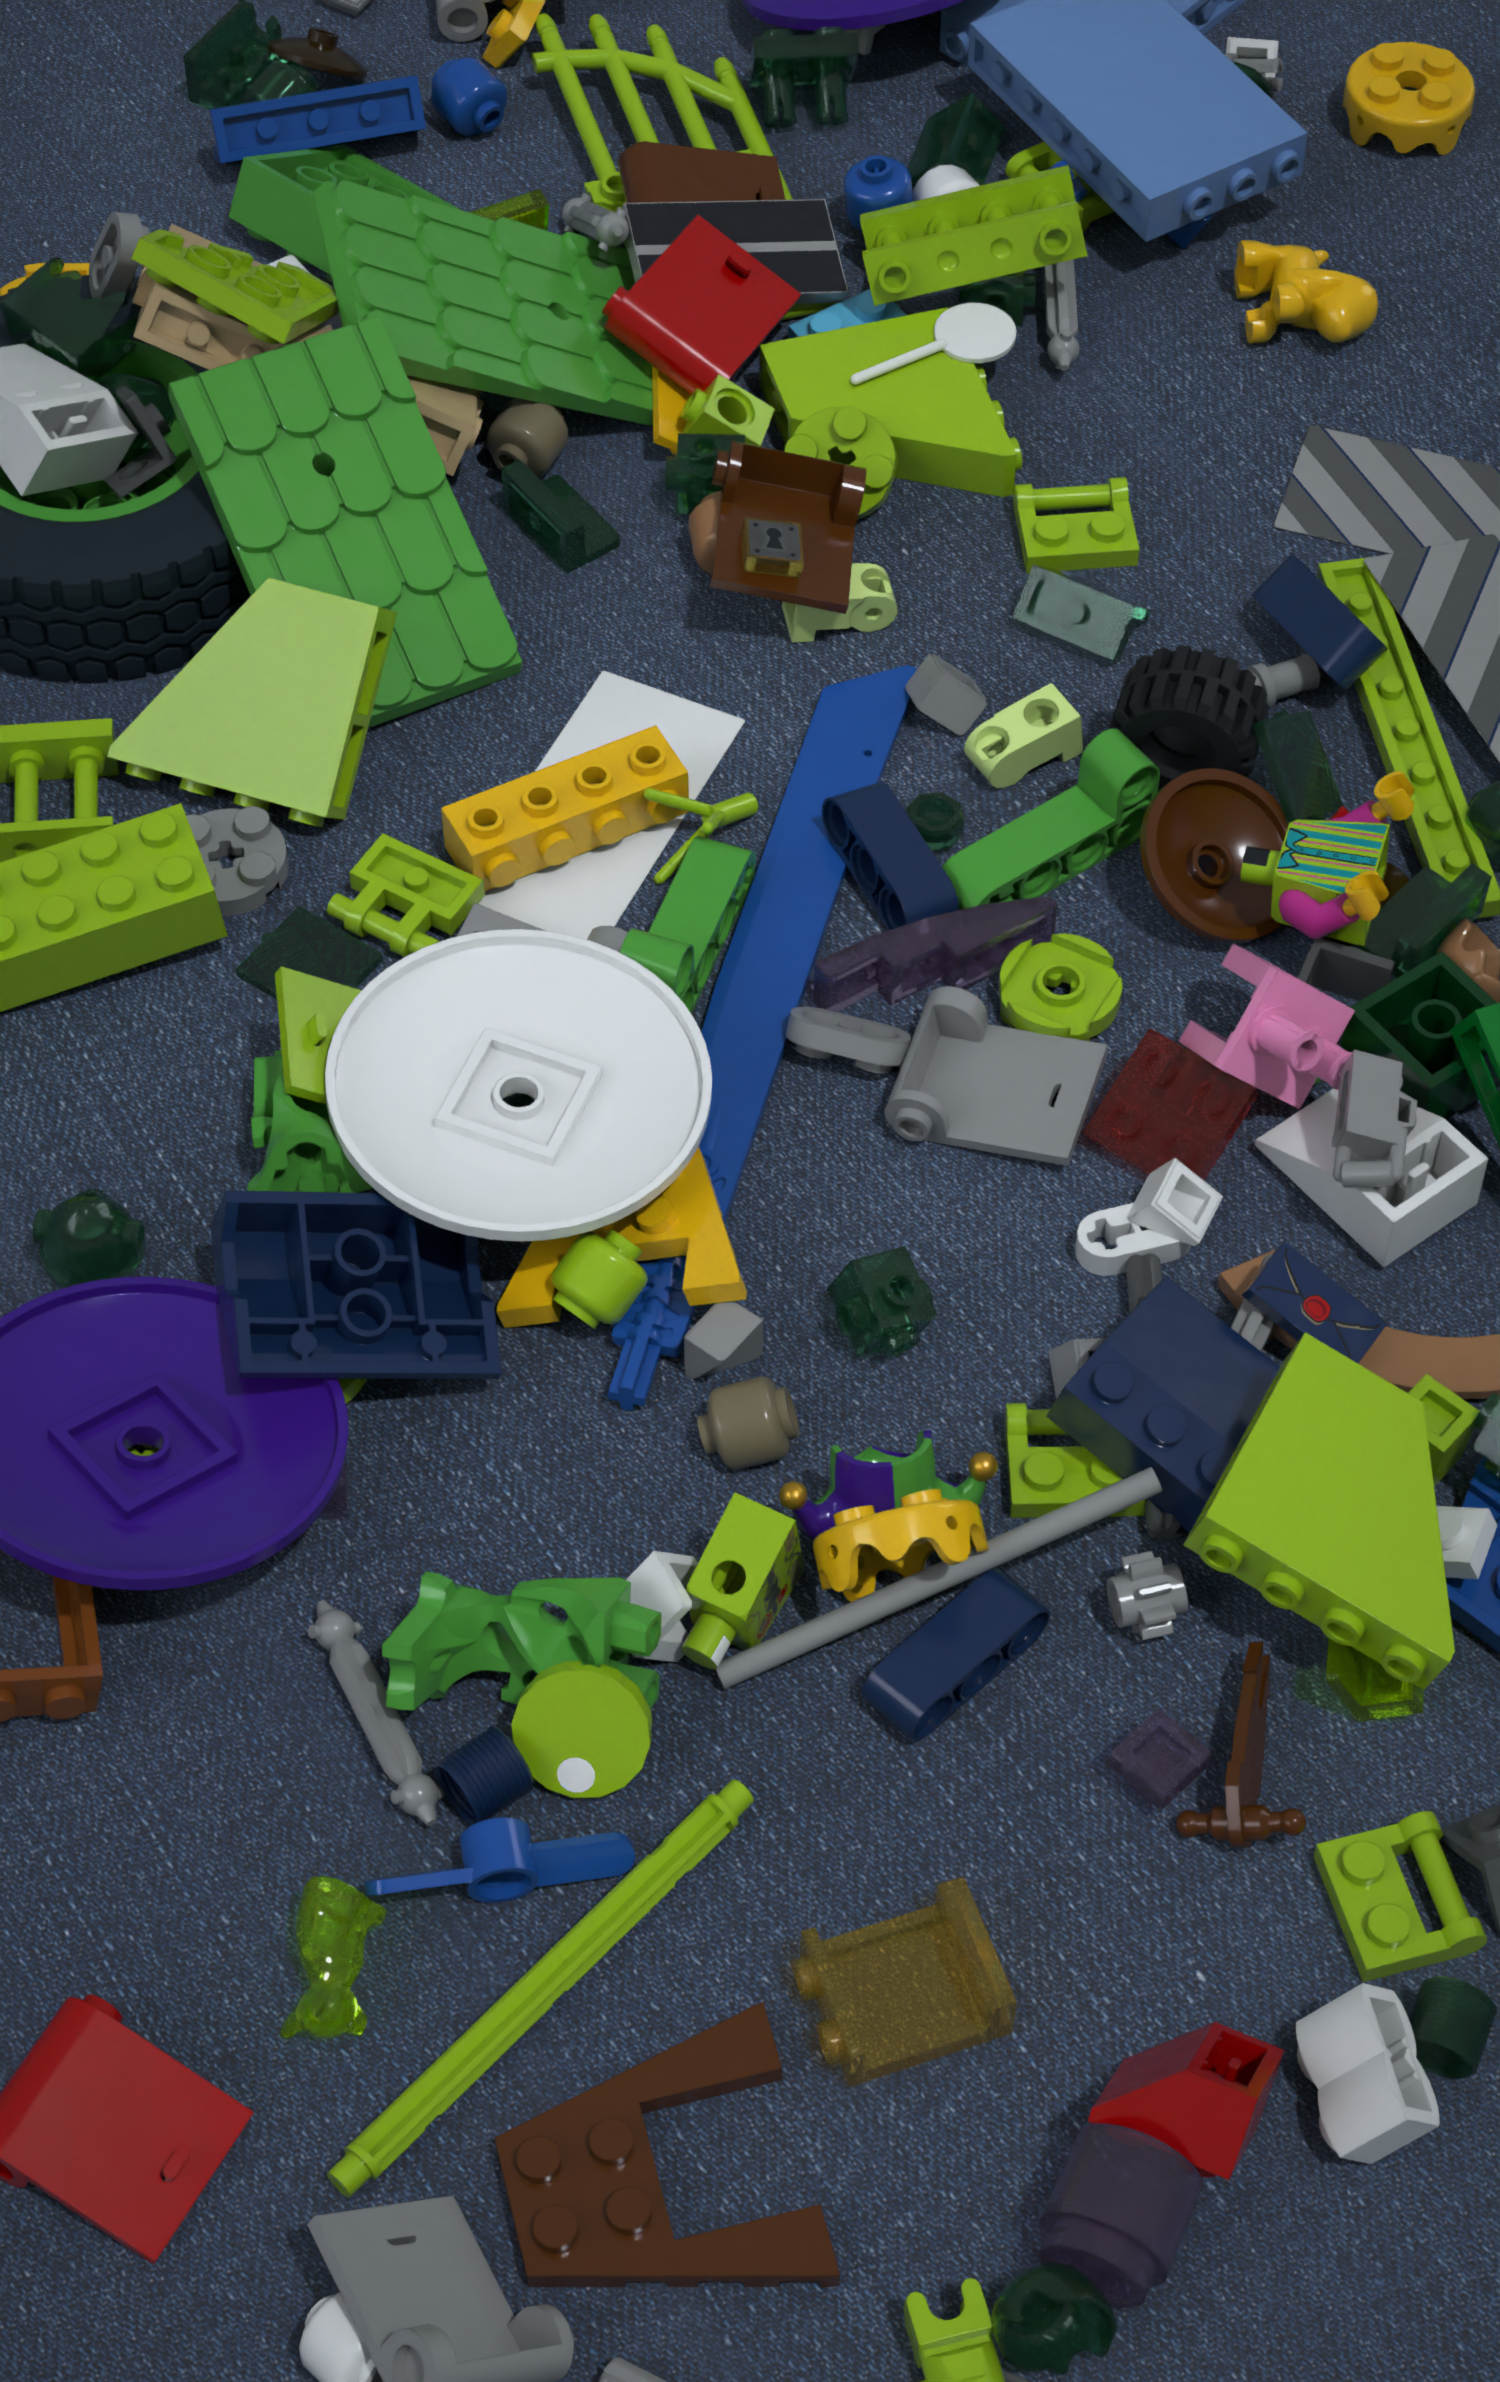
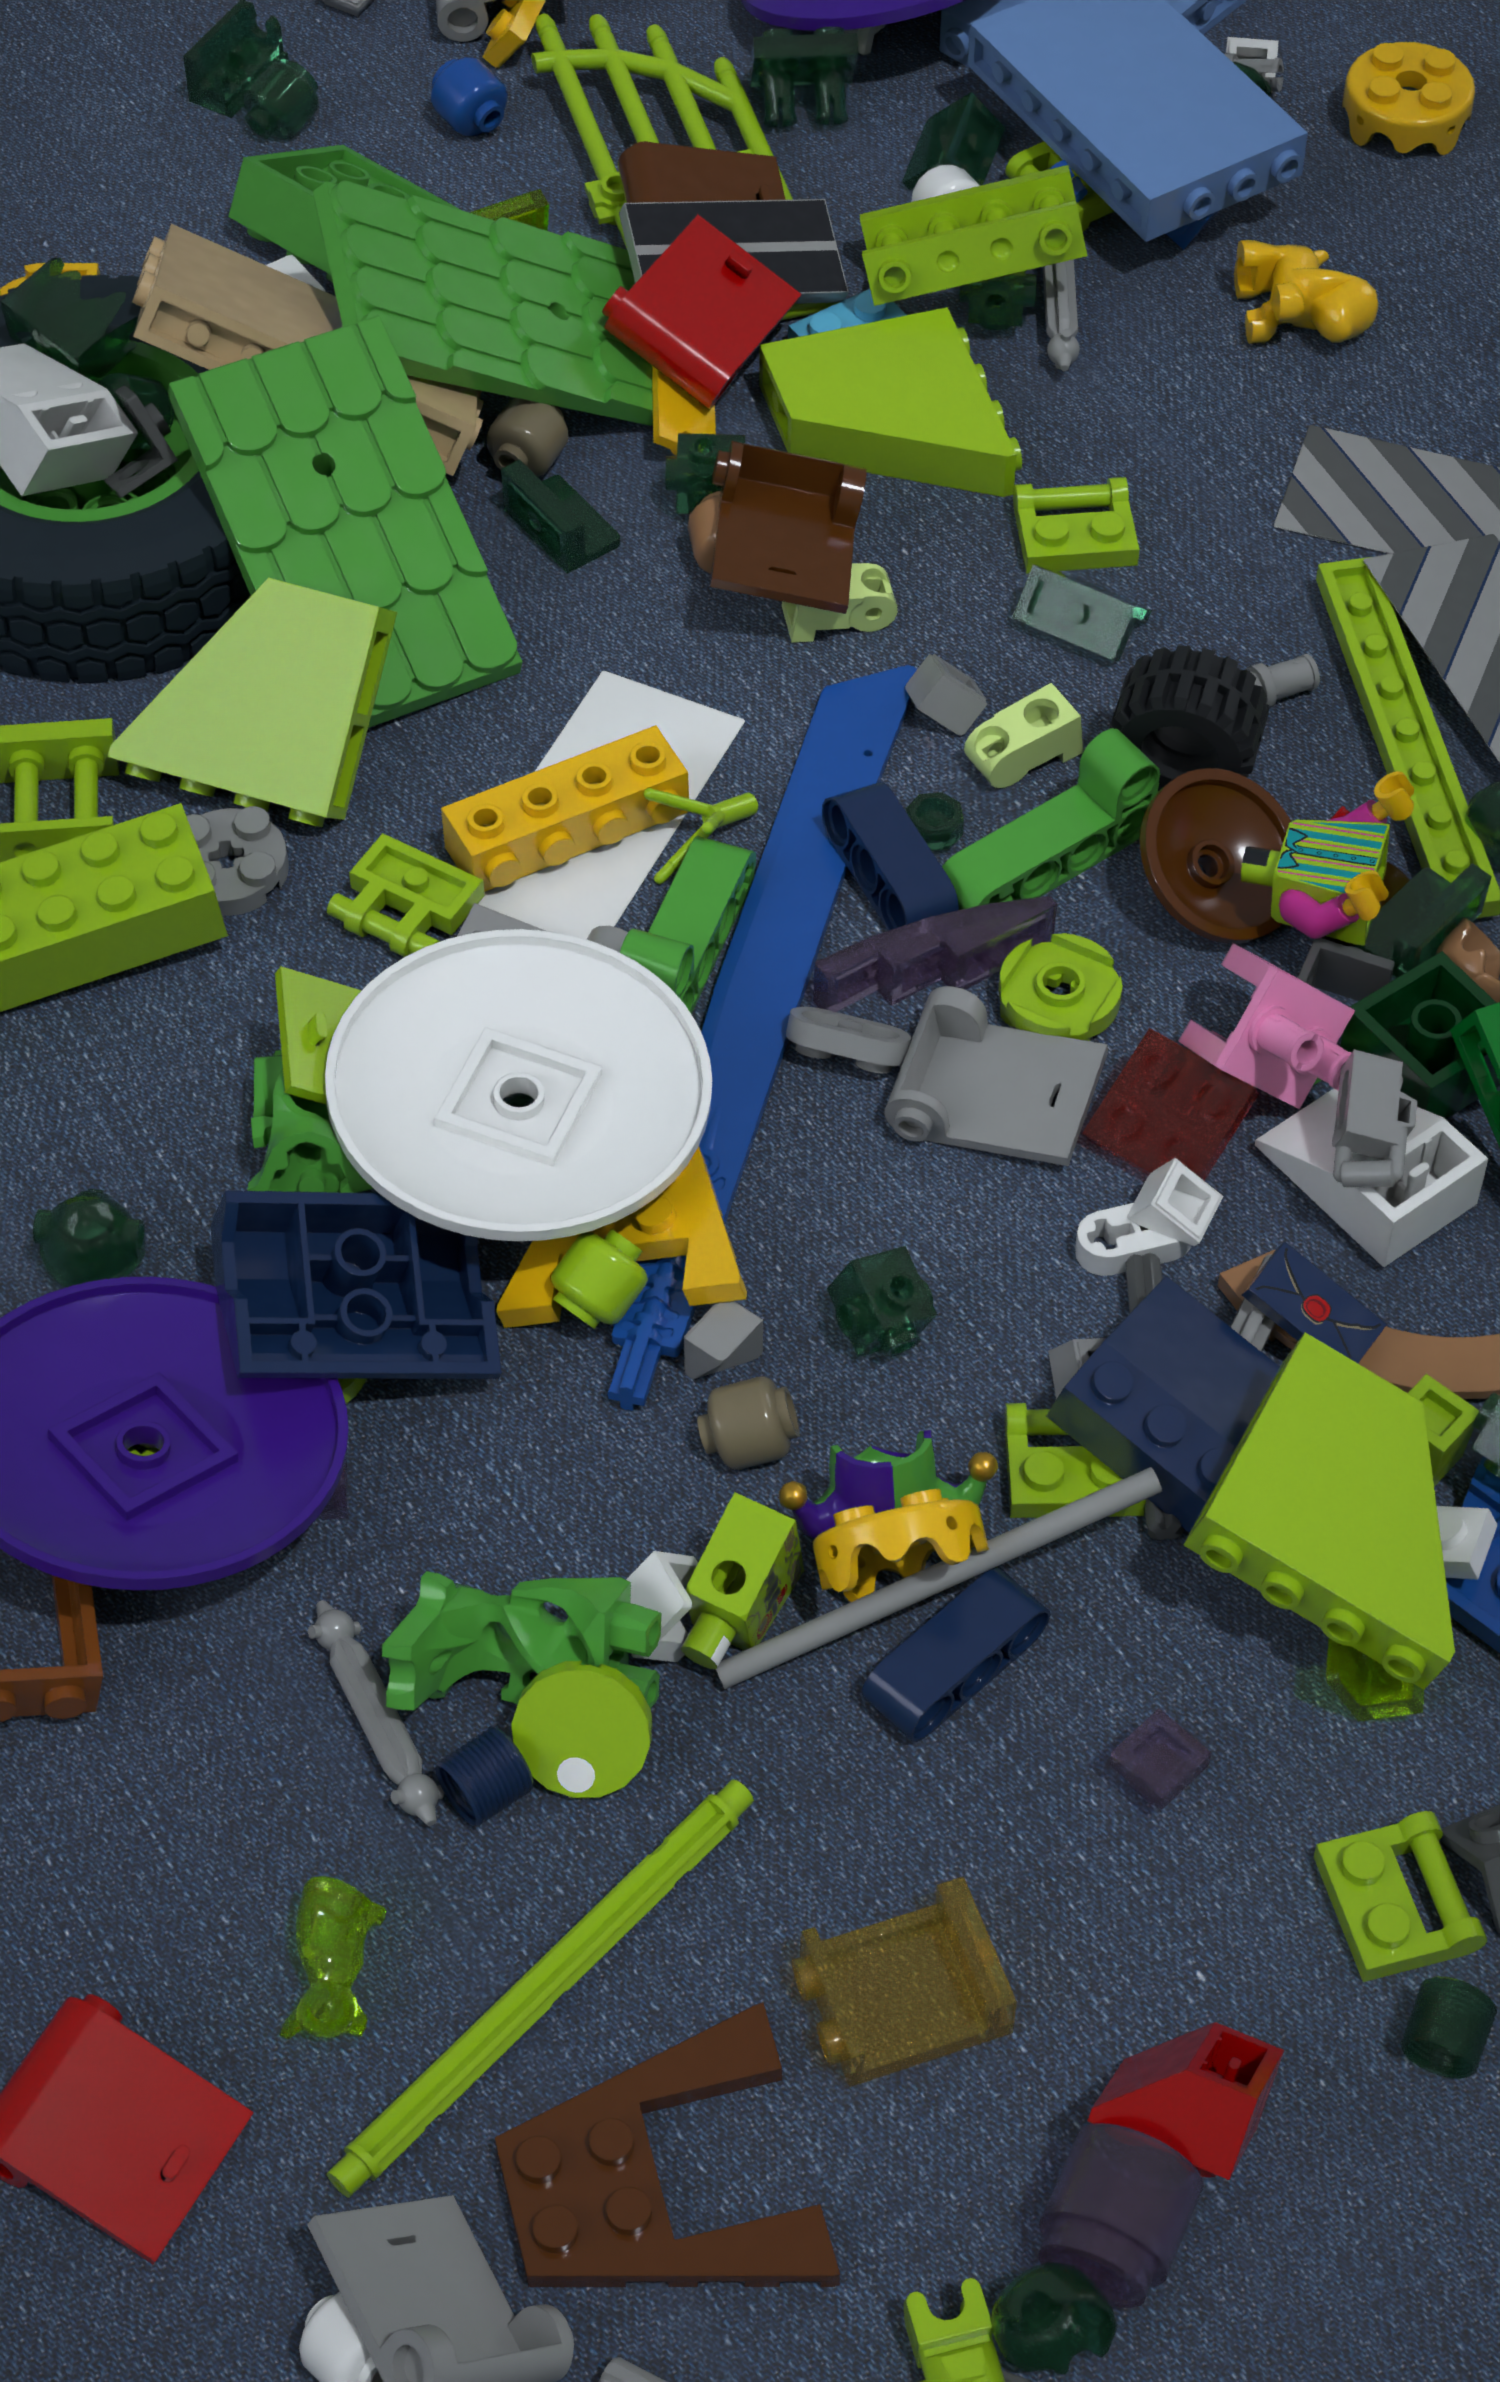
light grey plate [89,212,150,303] -> none
lime plate [131,229,339,344] -> none
blue fence [209,75,426,163] -> none
clear green piece [236,906,383,1000] -> none
dark brown dish [266,27,368,79] -> none
blue piece [364,1817,635,1903] -> none
light grey wheel [562,192,629,252] -> none
lime brick [679,374,775,464] -> none
tile [741,517,804,578] -> none
lime plate [784,406,898,520] -> none
blue head [844,155,913,232] -> none
white piece [850,303,1016,385] -> none
light grey gear [1106,1551,1188,1641] -> none
reddish brown piece [1175,1642,1306,1848] -> none
dark blue beam [1251,553,1388,691] -> none
clear green piece [1253,709,1344,823] -> none
white brick [1296,1983,1440,2164] -> none

